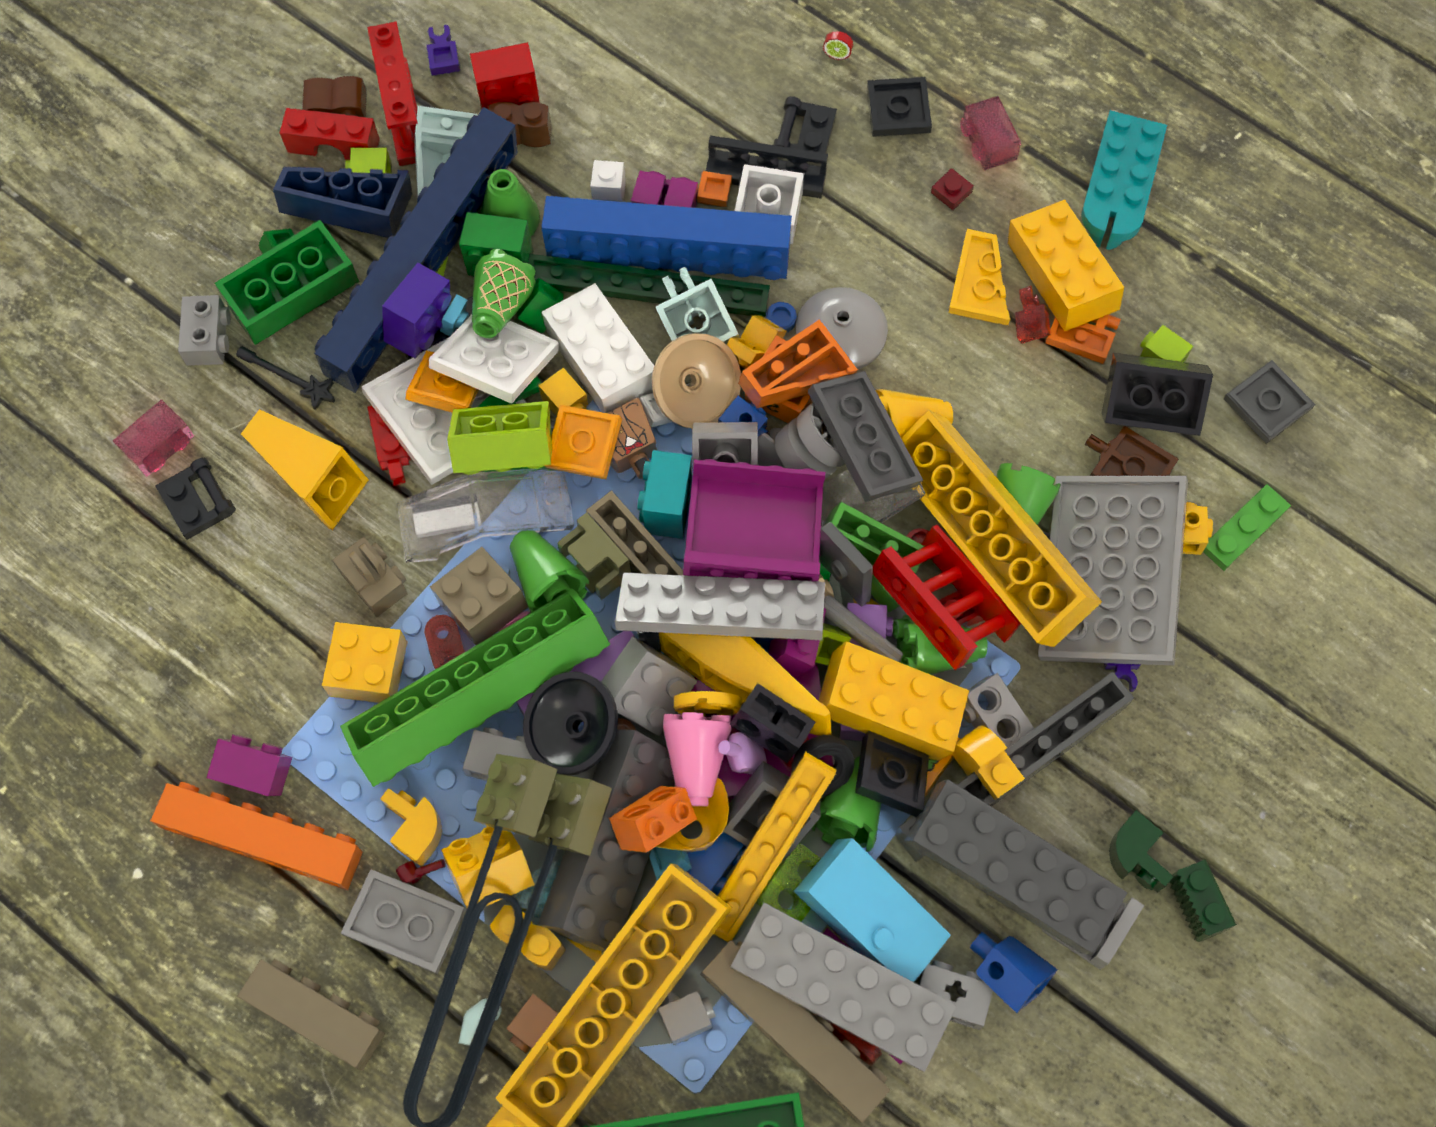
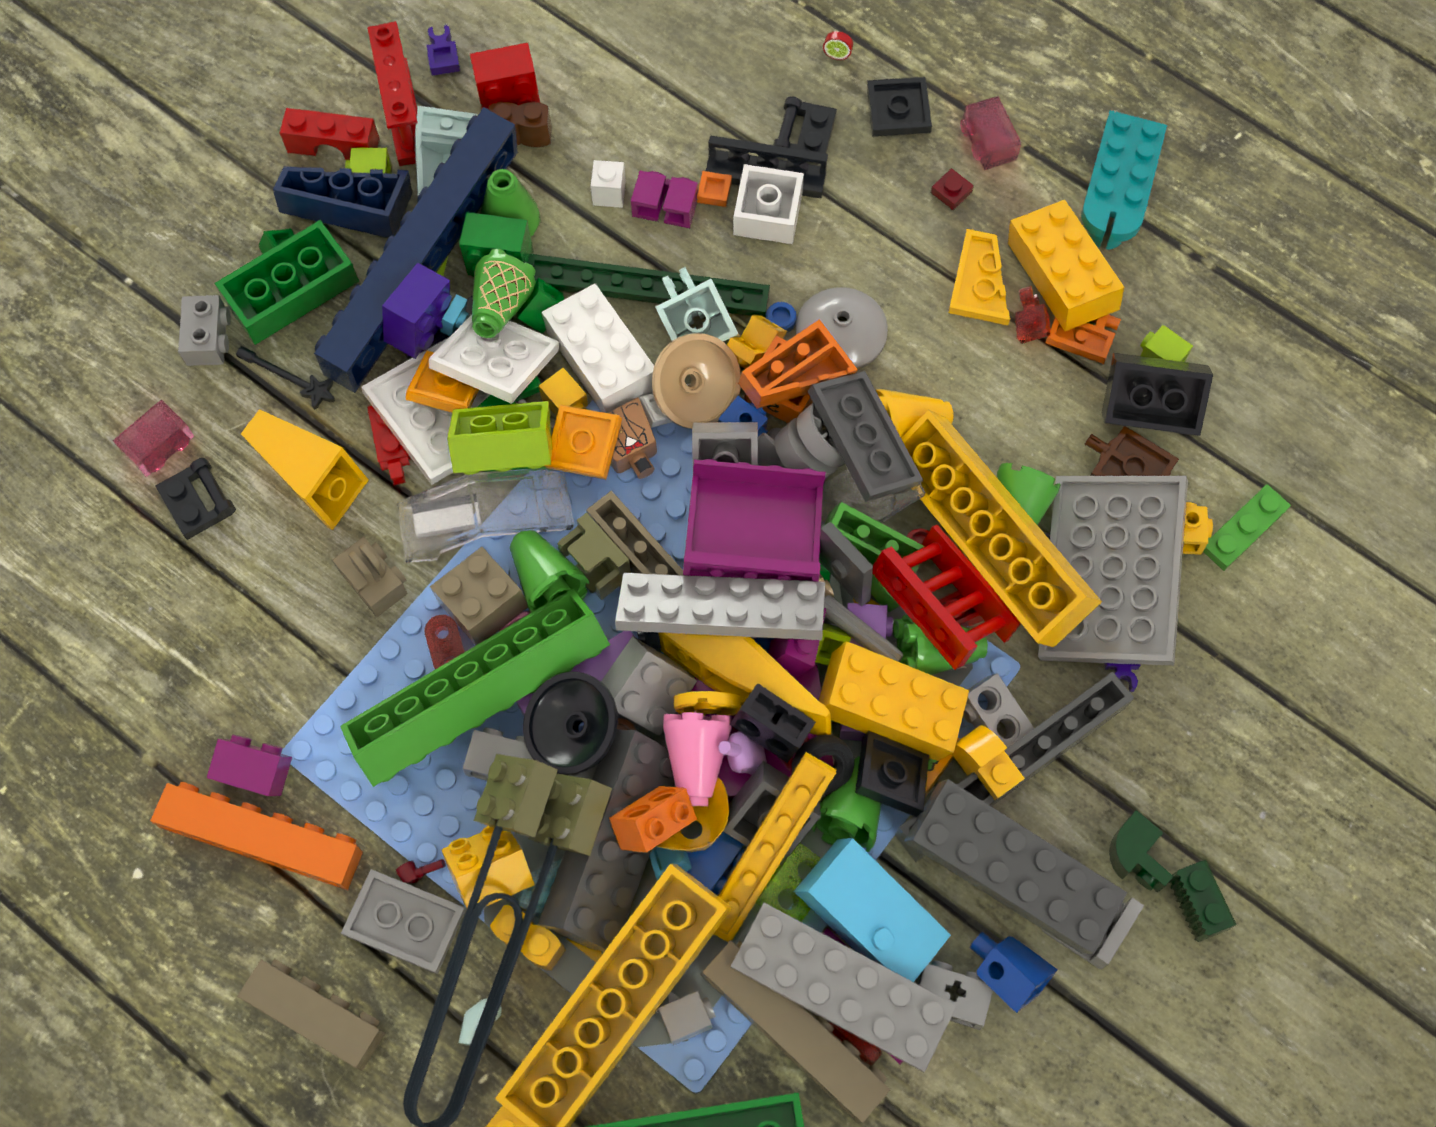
reddish brown brick [302,76,367,117] -> none
yellow brick [322,622,407,703] -> none
yellow brick [380,788,442,866] -> none
medium nougat brick [506,994,558,1053] -> none
blue brick [541,196,792,280] -> none
teal brick [637,450,693,539] -> none
dark grey plate [1224,360,1315,444] -> none

